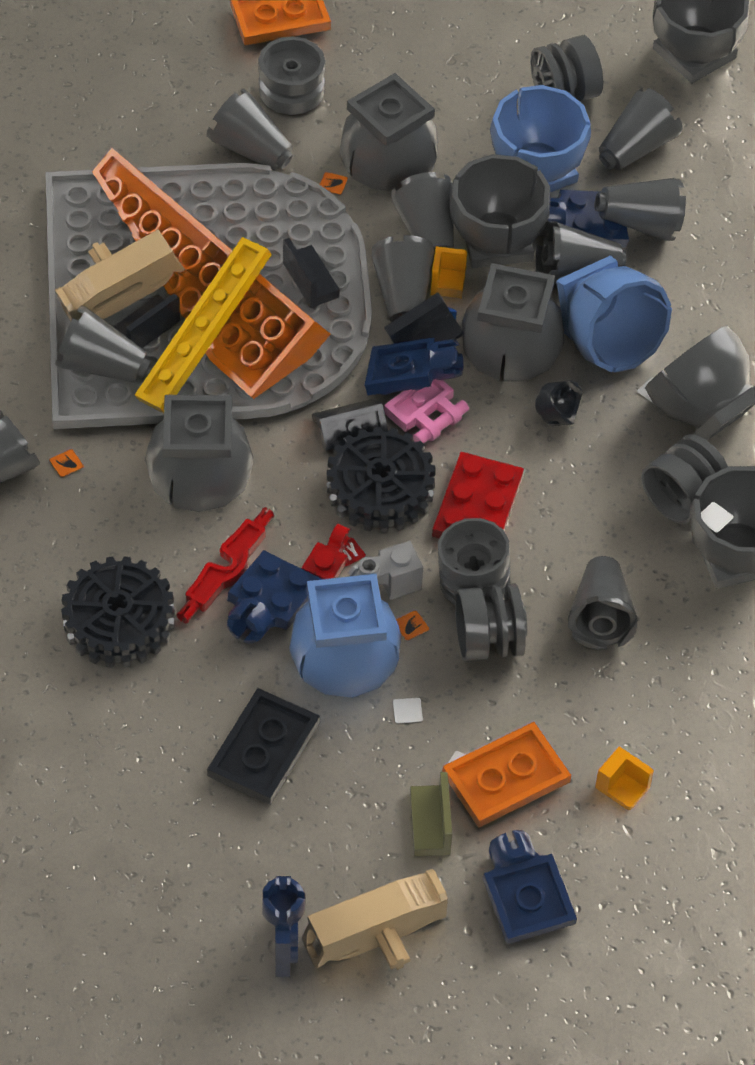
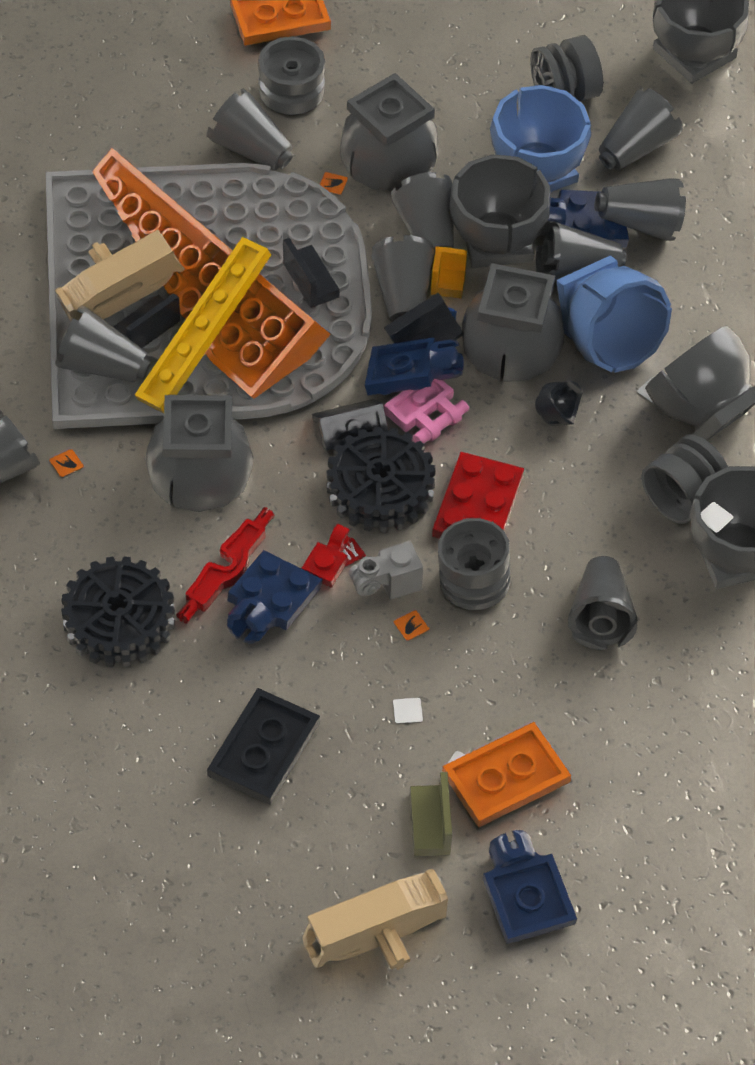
dark blue plate [262,876,306,977] -> none
medium blue plate [289,574,401,698] -> none
dark grey wheel [455,583,527,662] -> none
light orange panel [595,746,654,810] -> none

